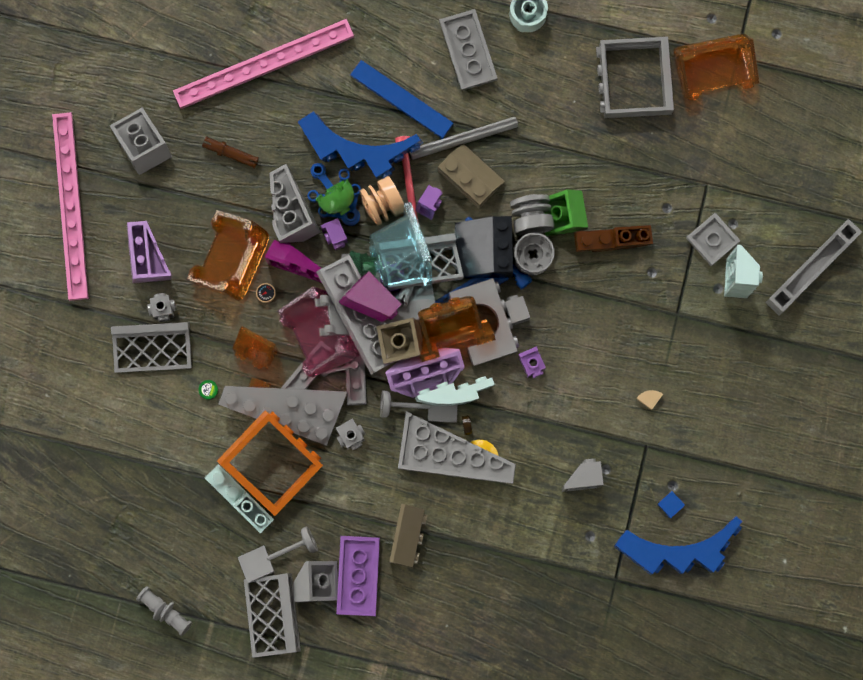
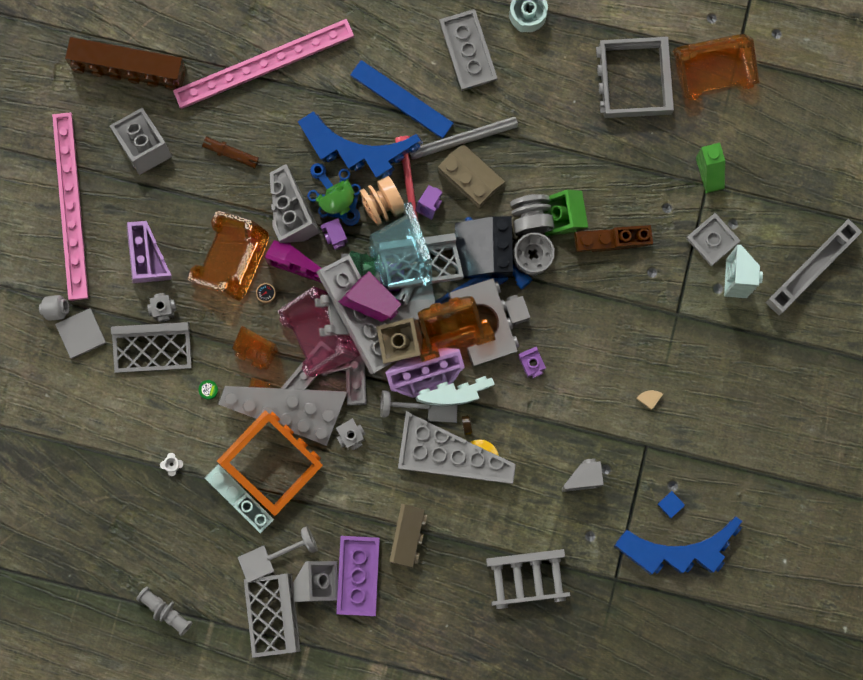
none -> light grey head [39,295,69,321]
none -> light grey tile [55,308,106,359]
none -> reddish brown brick [65,37,186,91]
none -> white plate [160,453,183,476]
none -> light grey fence [486,549,570,609]
none -> bright green slope [696,143,725,193]

